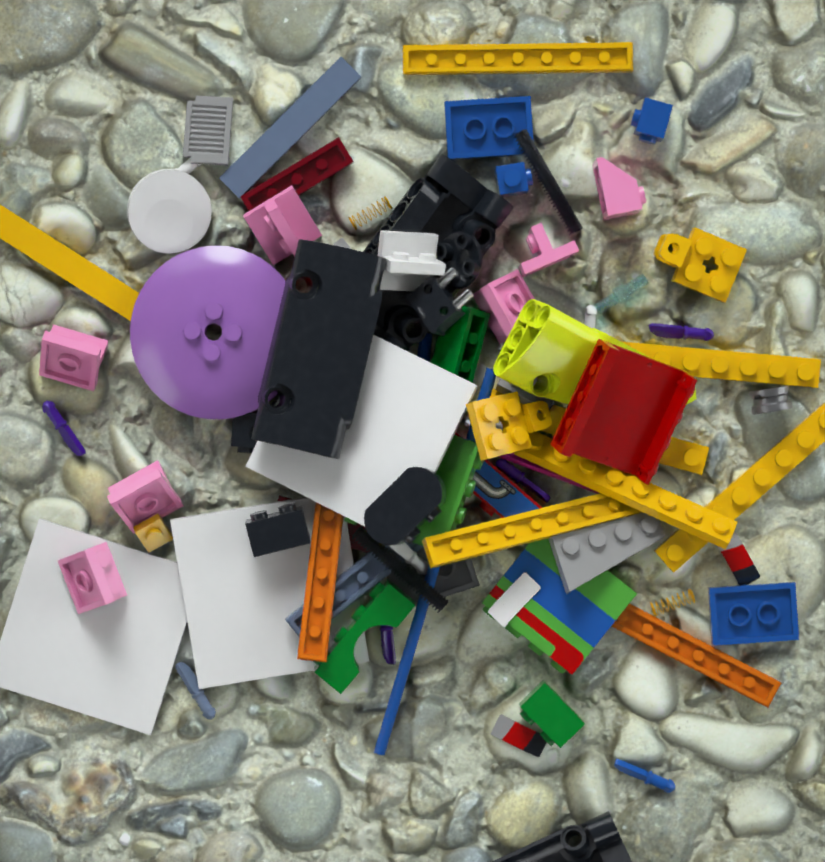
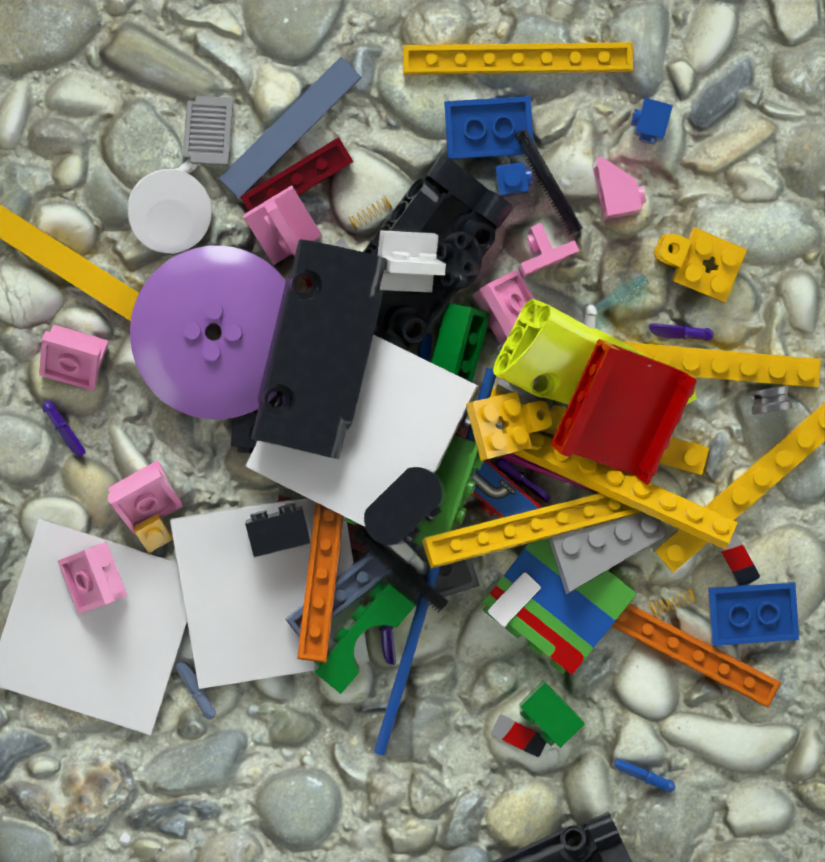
black piece [406,267,474,337] -> none

